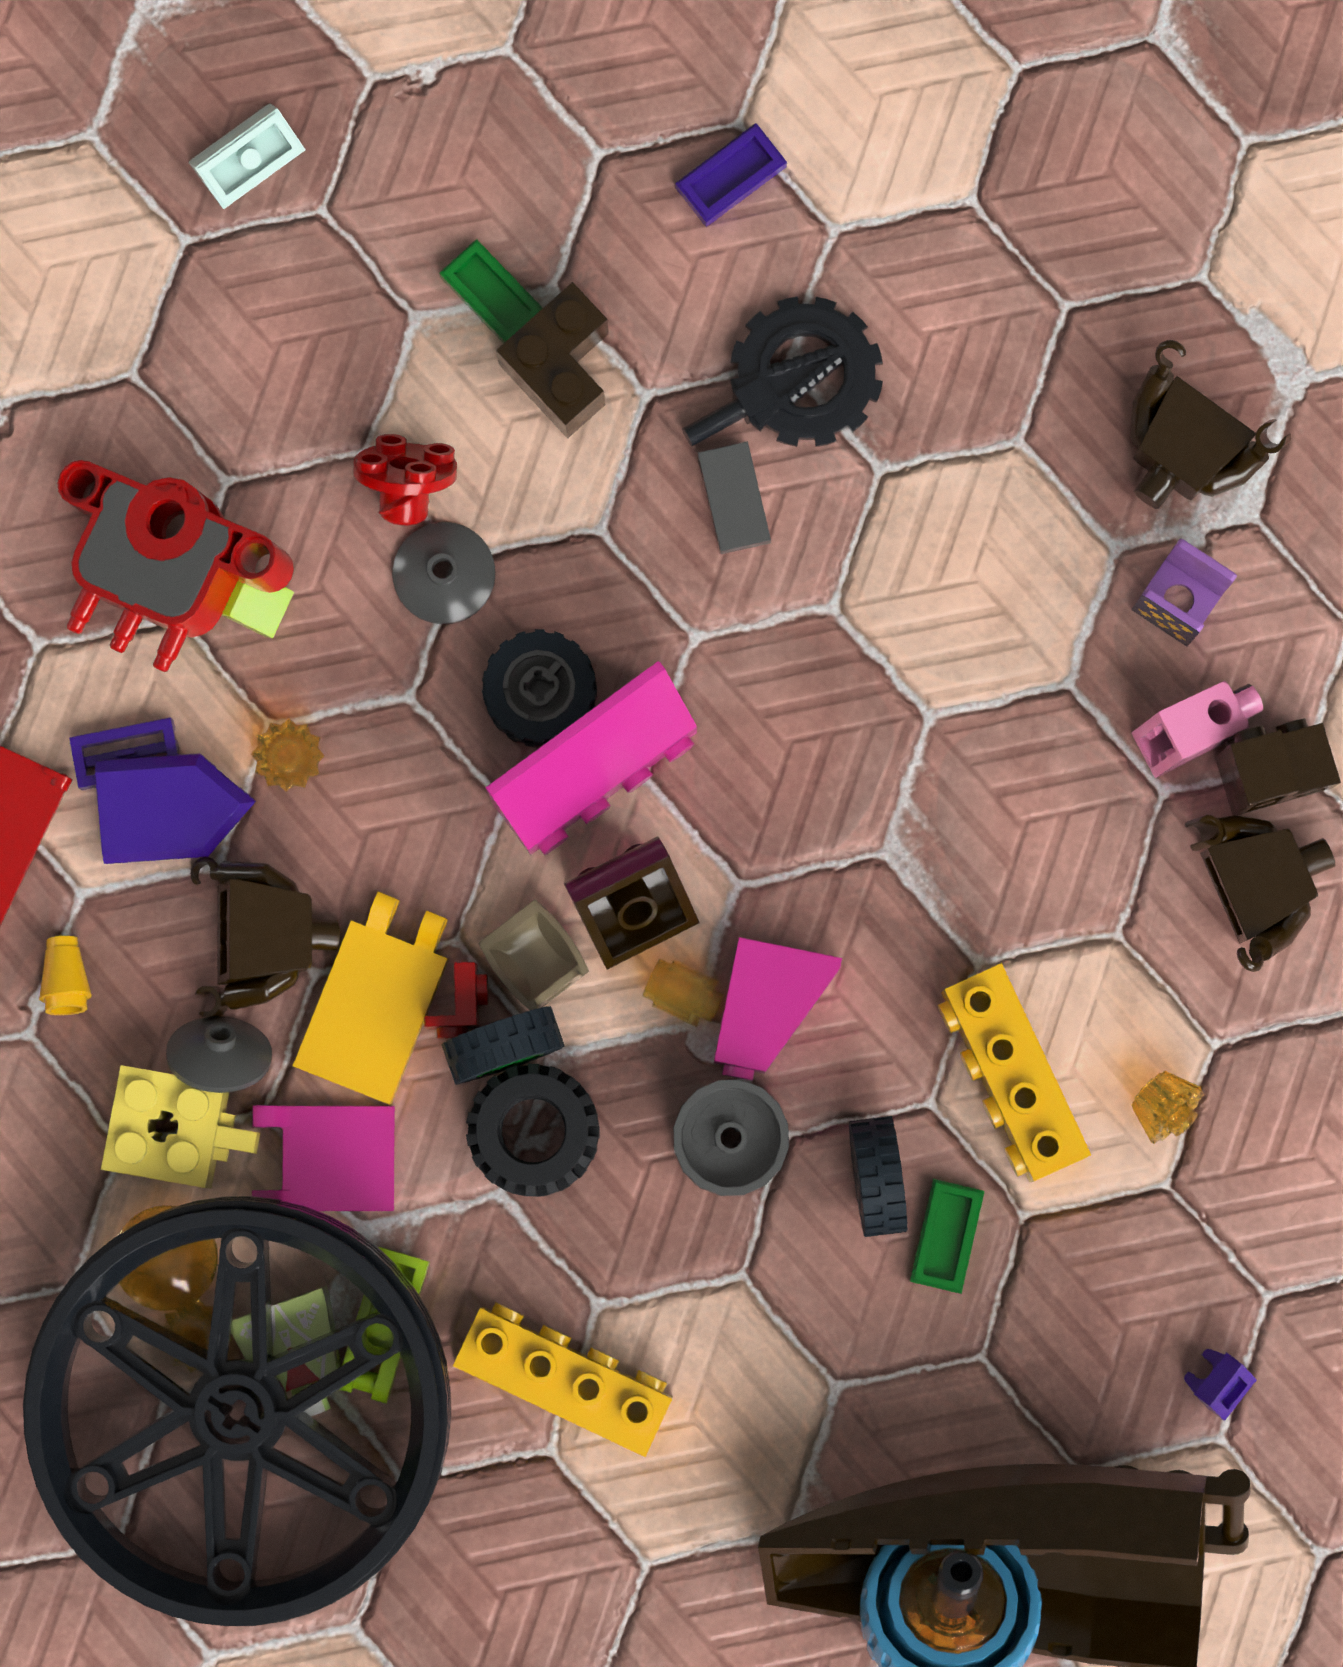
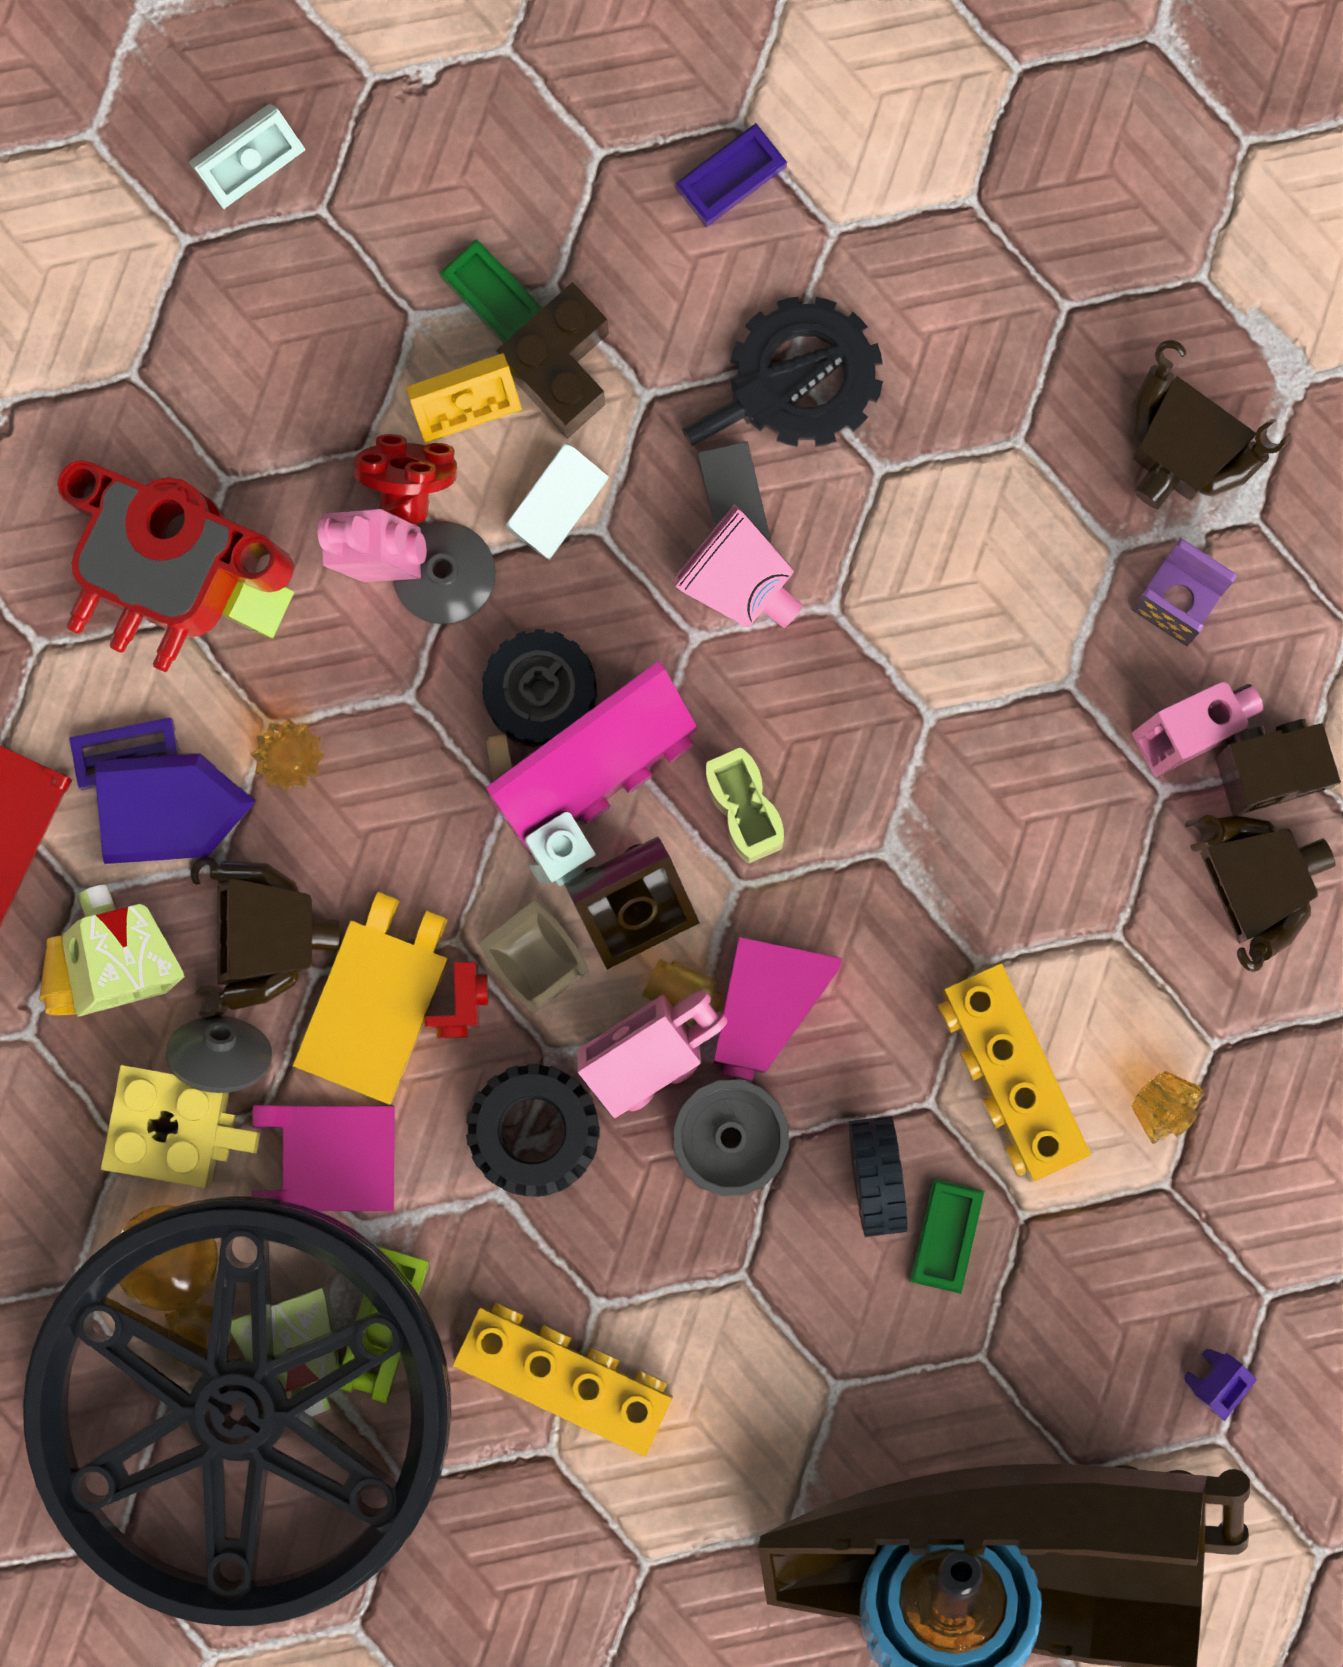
black wheel [442,1006,565,1085] -> none
none -> yellowish green torso [62,884,185,1017]
none -> bright pink brick [318,509,427,583]
none -> yellow bracket [405,353,522,443]
none -> tan tile [486,734,513,781]
none -> light aqua slope [506,442,609,561]
none -> light aqua bracket [524,812,596,887]
none -> bright pink brick [578,990,728,1119]
none -> bright pink torso [672,504,803,628]
none -> yellowish green brick [706,747,784,864]

